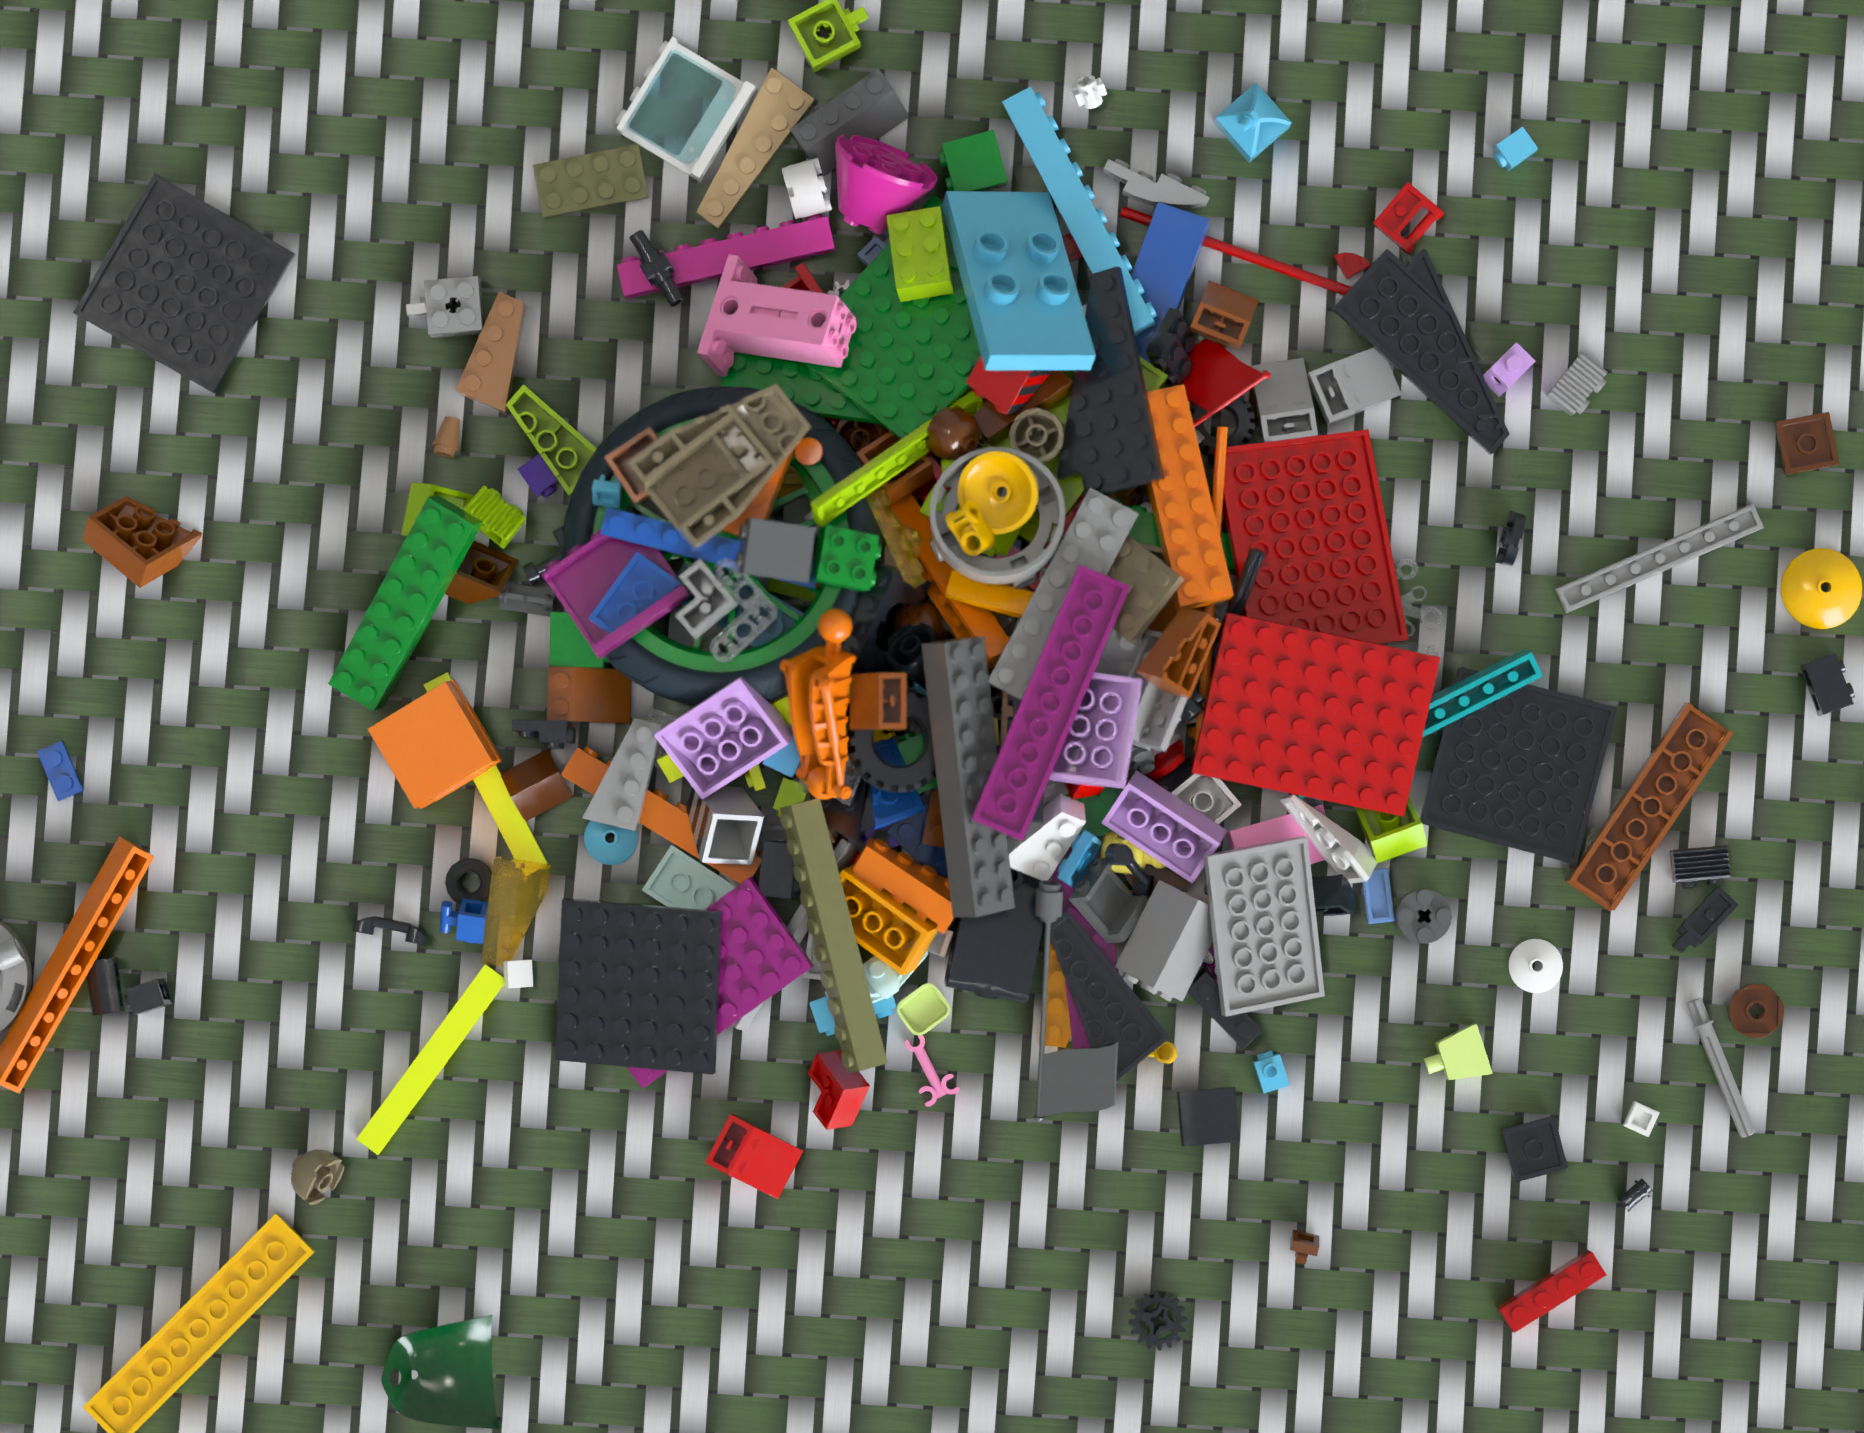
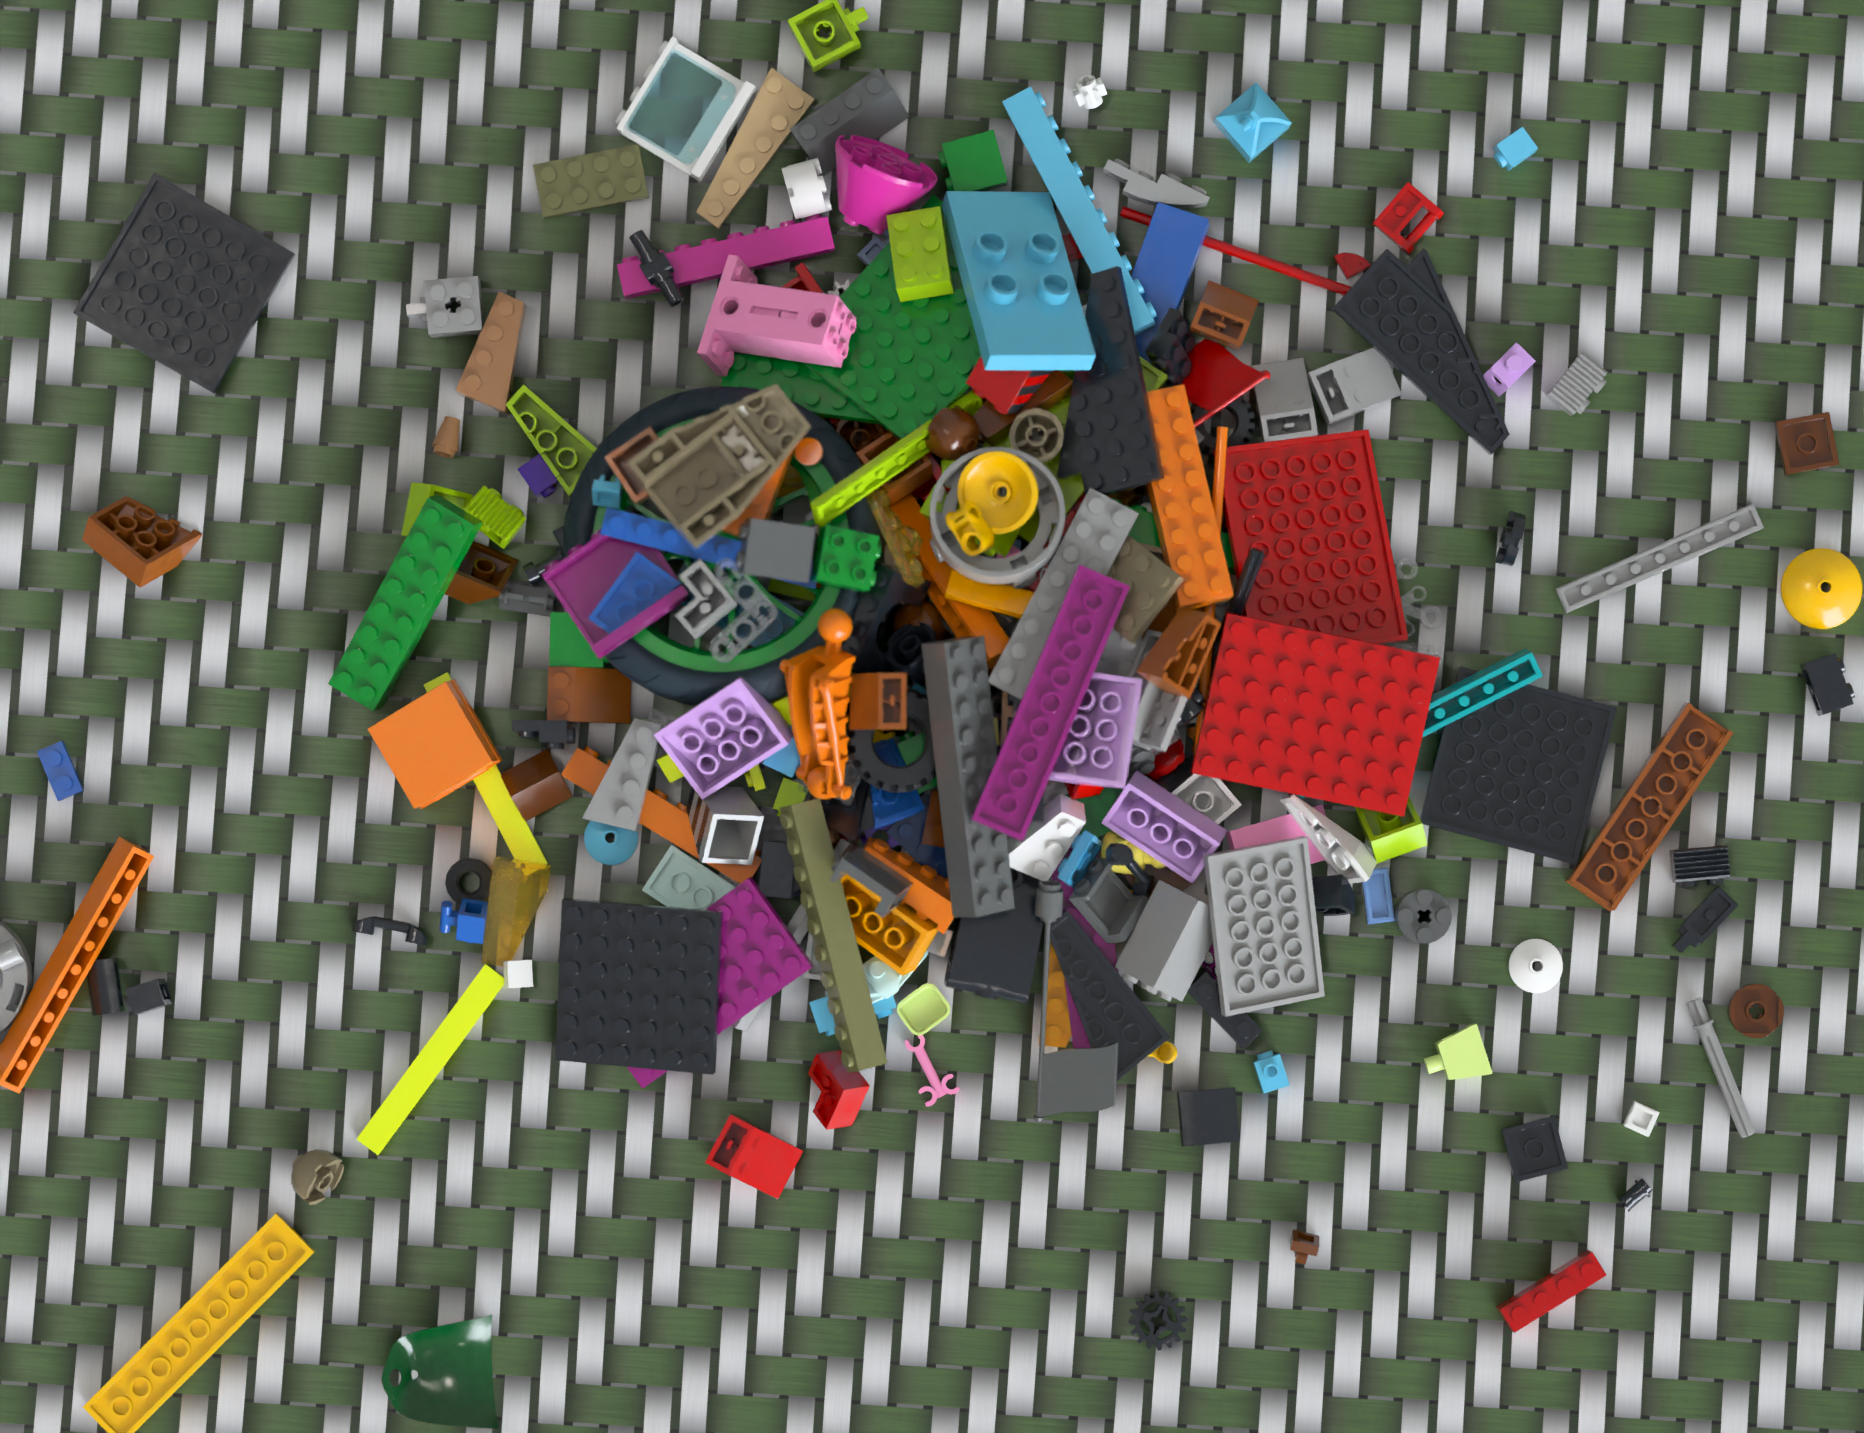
none -> dark grey panel [830,847,913,917]

